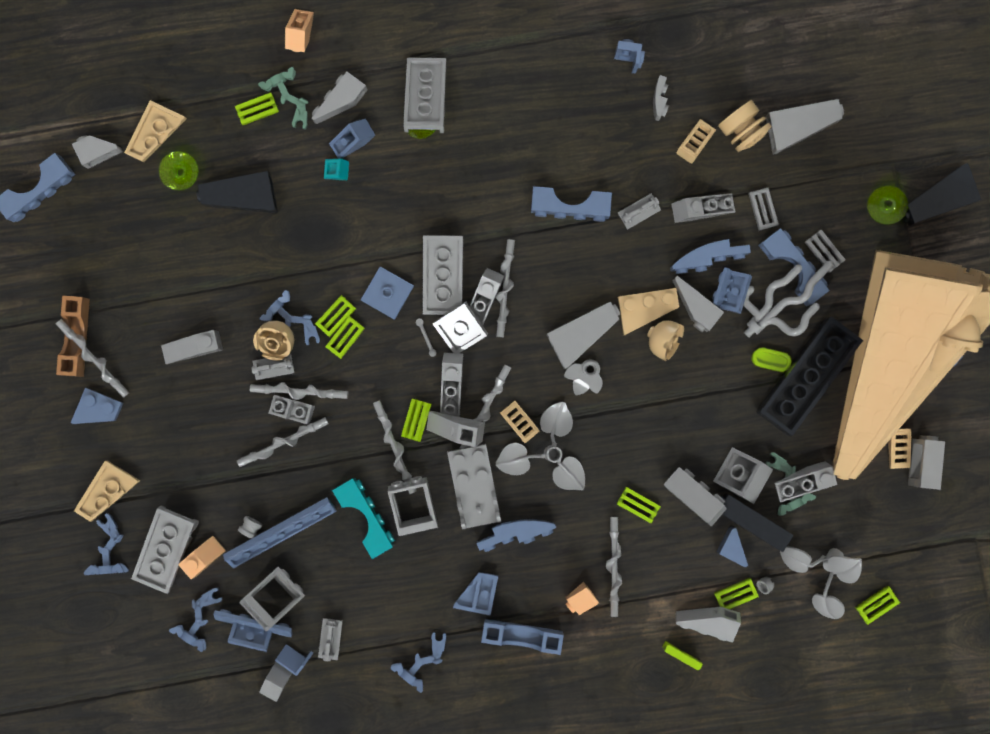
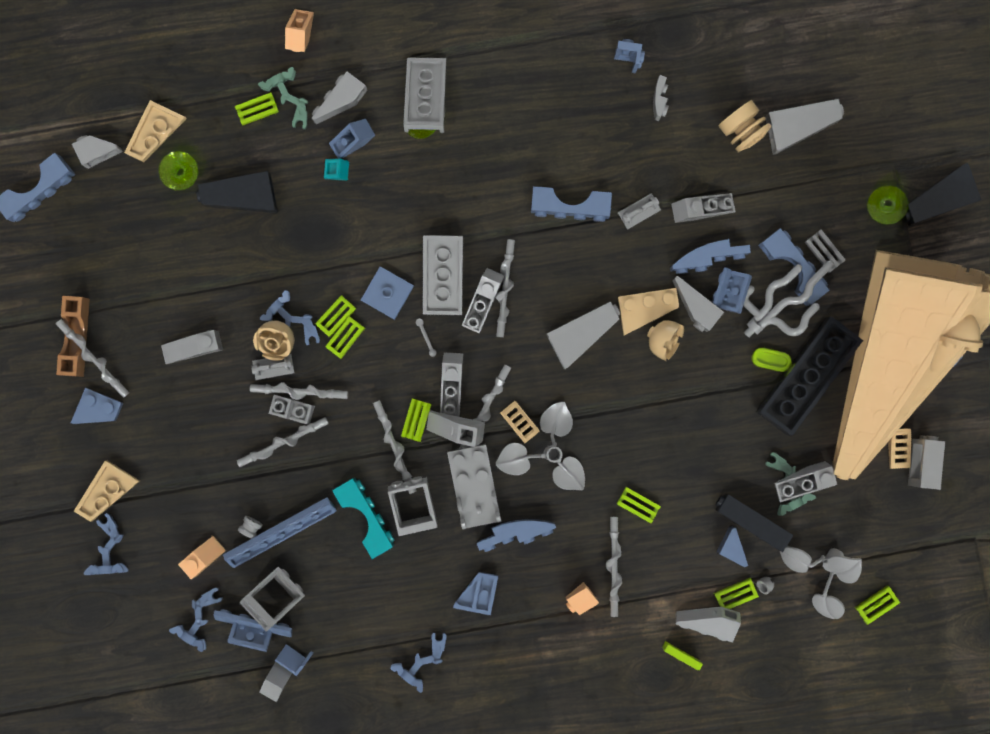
light grey hinge [131,505,199,594] -> none
light grey hinge [318,618,343,661] -> none
plate [433,302,488,353] -> none
sand blue arch [481,619,564,655] -> none
light grey plate [564,359,603,395] -> none
light grey brick [664,467,727,526] -> none
tan slope [676,119,716,164] -> none
light grey slope [713,447,773,504] -> none
light grey tile [748,188,779,231] -> none

